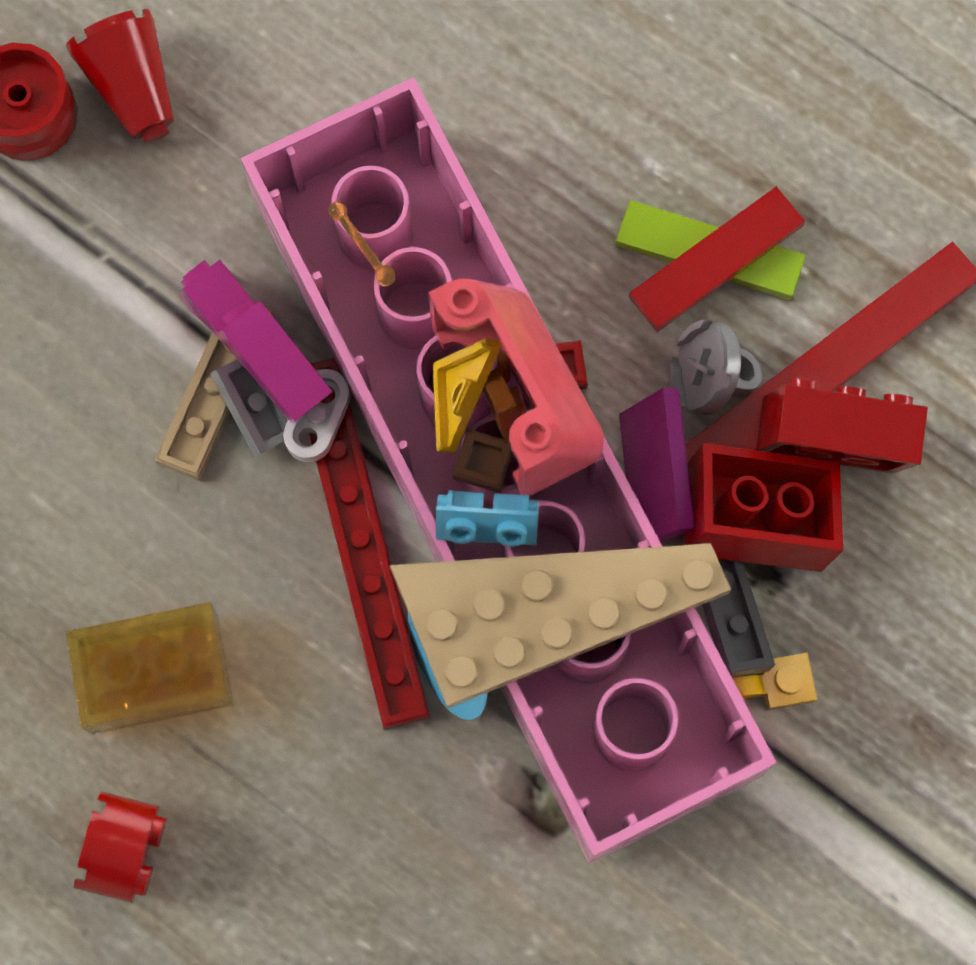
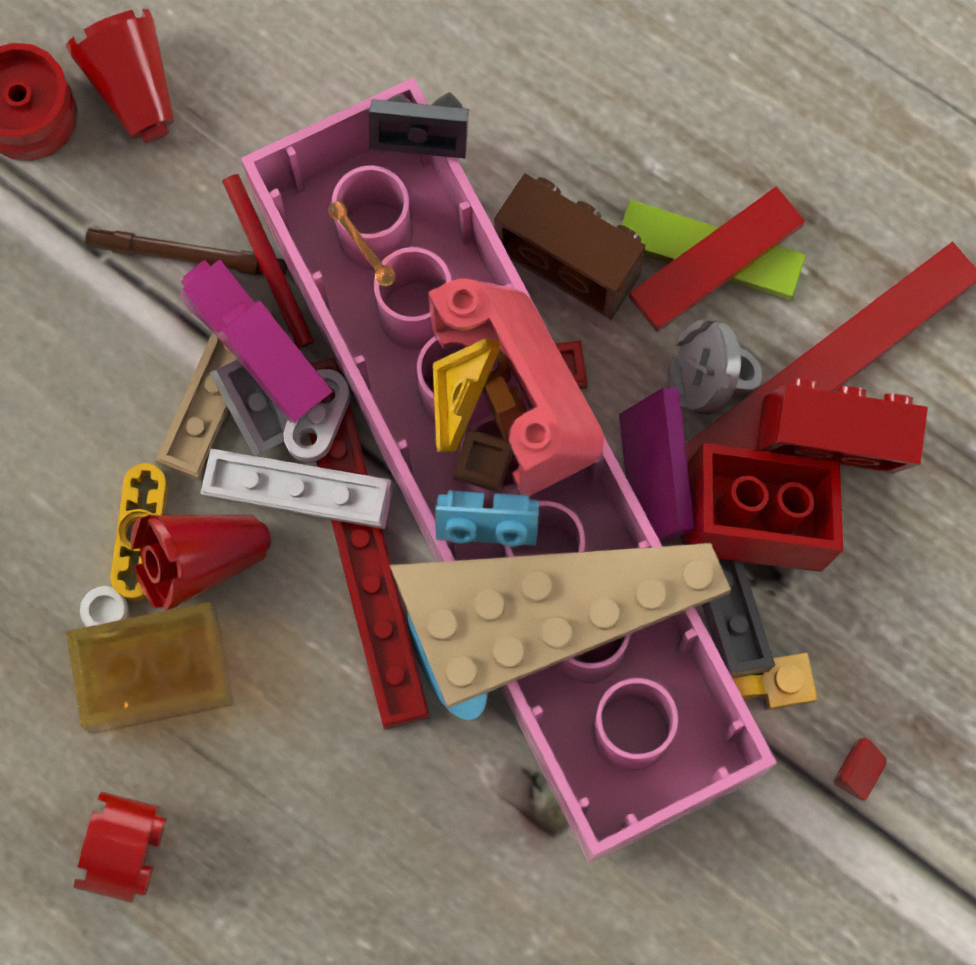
none -> white tile [80,586,130,636]
none -> reddish brown piece [85,228,287,275]
none -> yellow beam [110,463,169,602]
none -> red cone [131,514,271,611]
none -> white tile [200,449,394,529]
none -> red bar [222,174,314,349]
none -> black tile [369,92,469,159]
none -> reddish brown brick [494,173,646,320]
none -> red slope [833,737,887,801]

